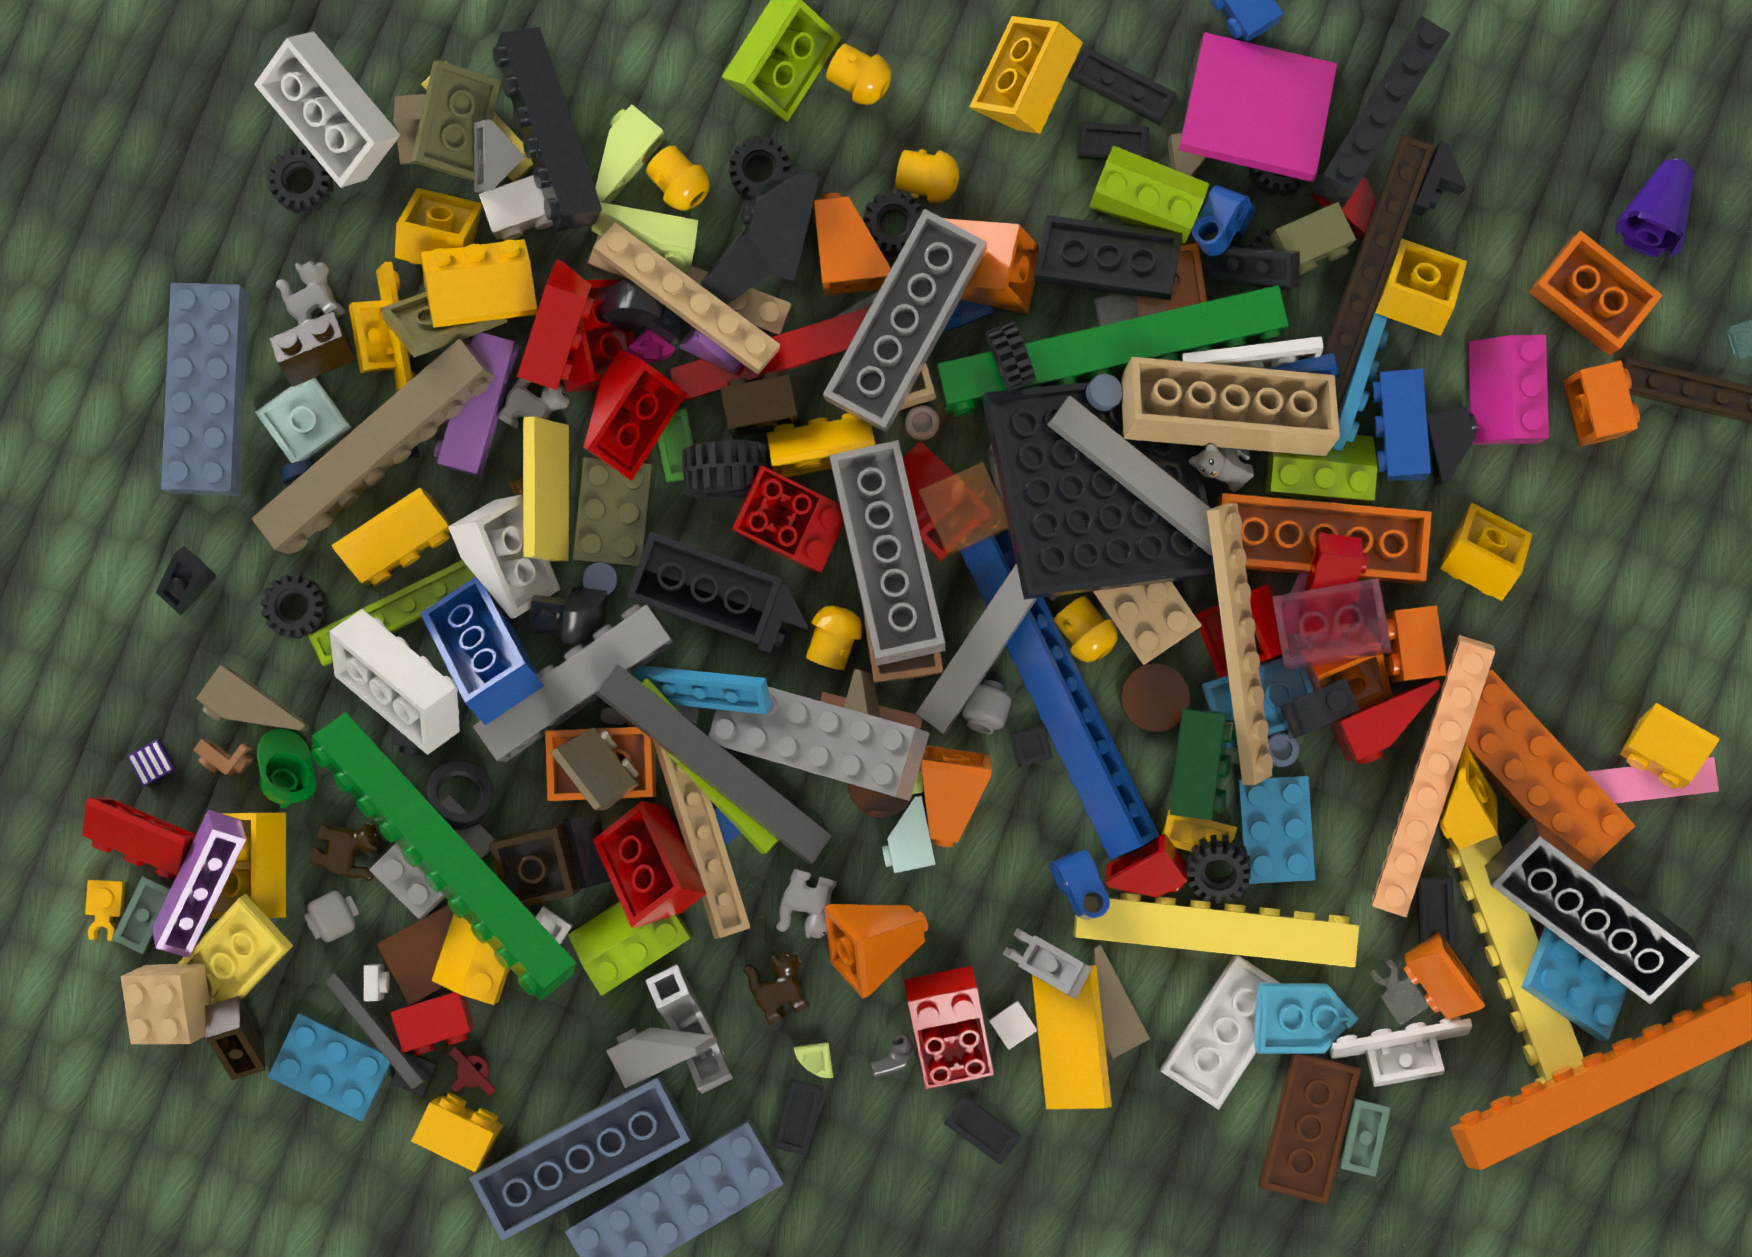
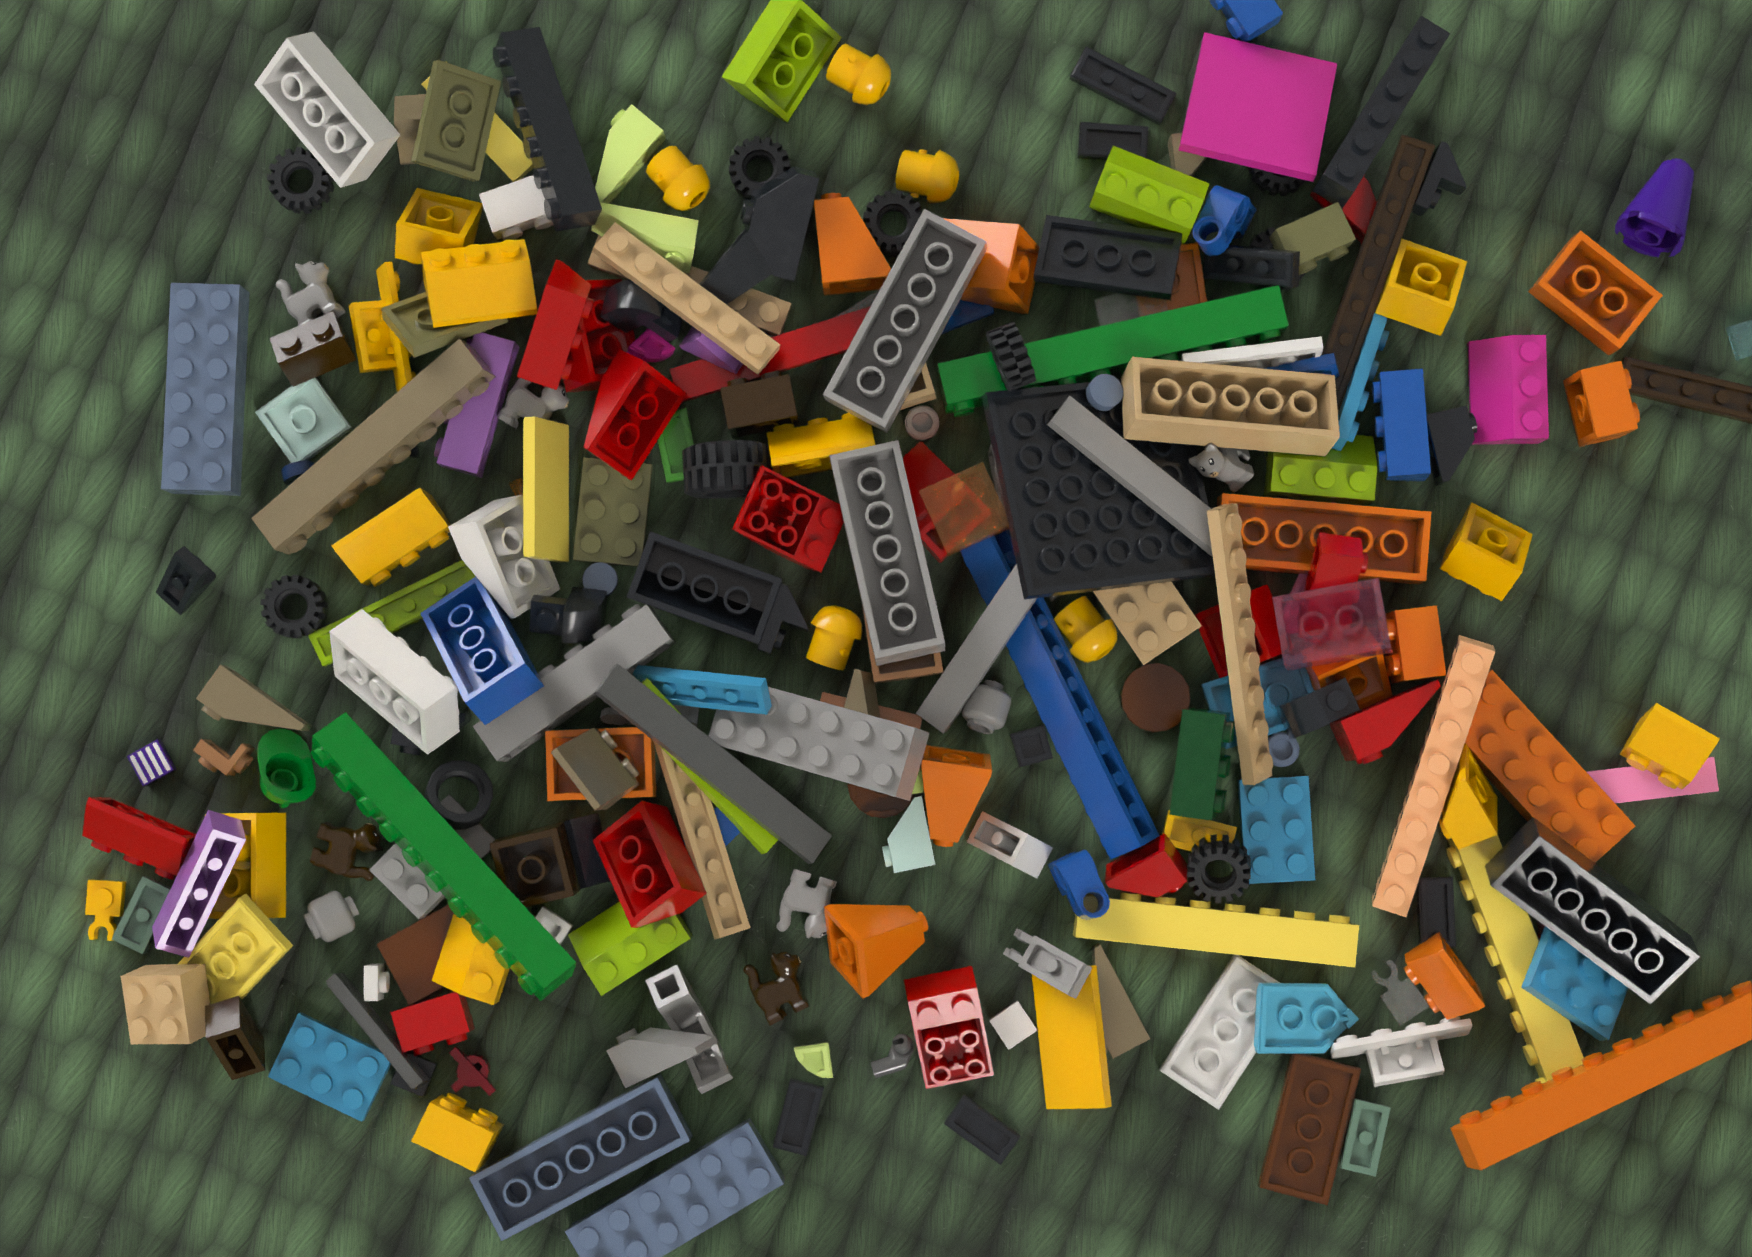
light grey slope [474,119,525,193] -> none
yellow slope [969,16,1083,134] -> none
none -> white slope [967,811,1053,878]

